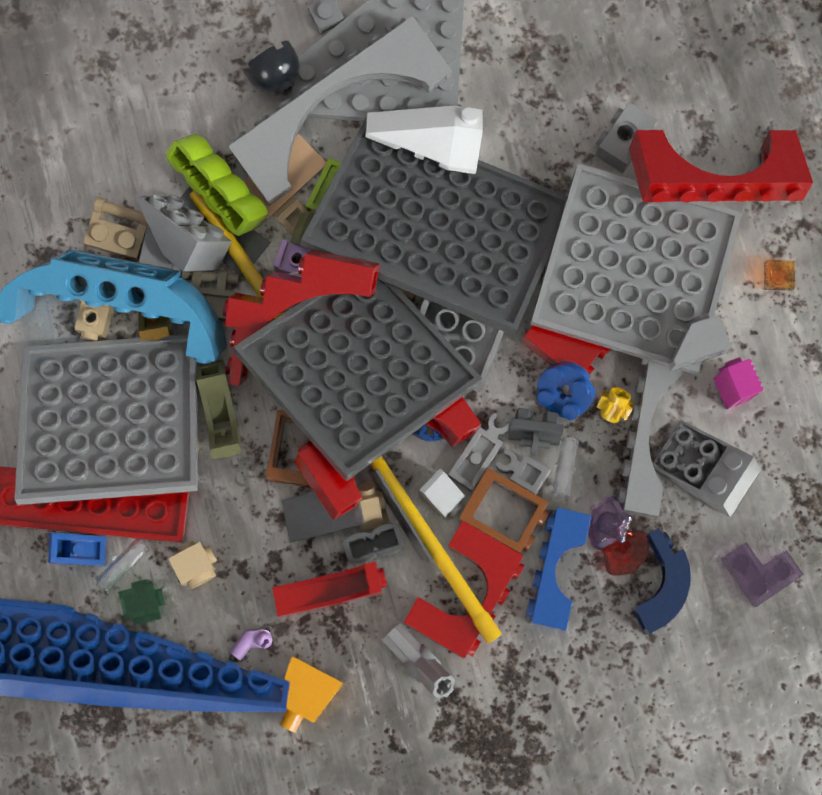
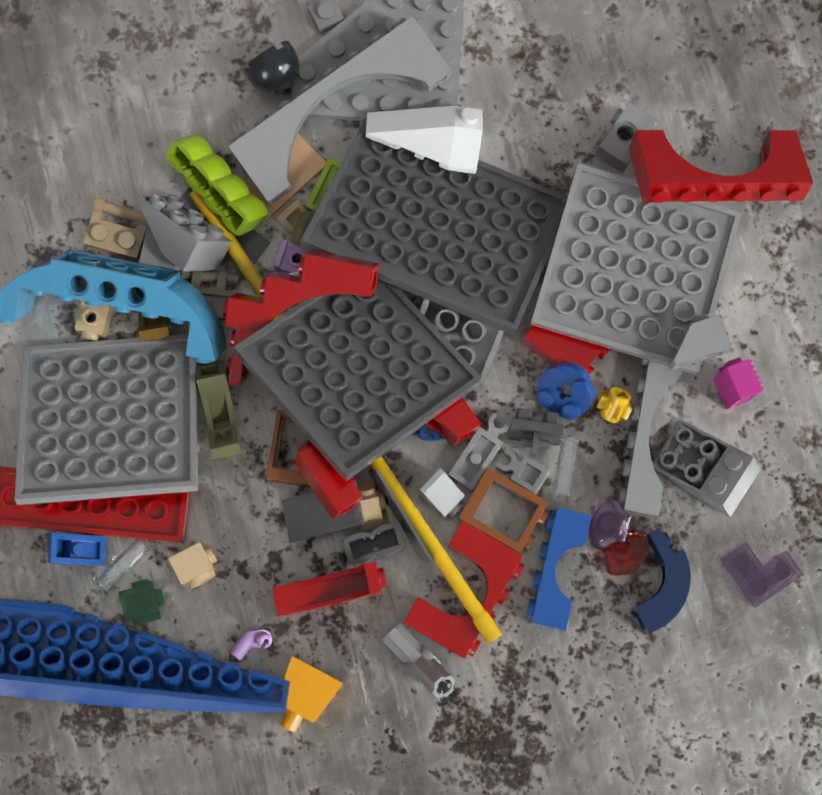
clear orange plate [764,260,795,291] -> none

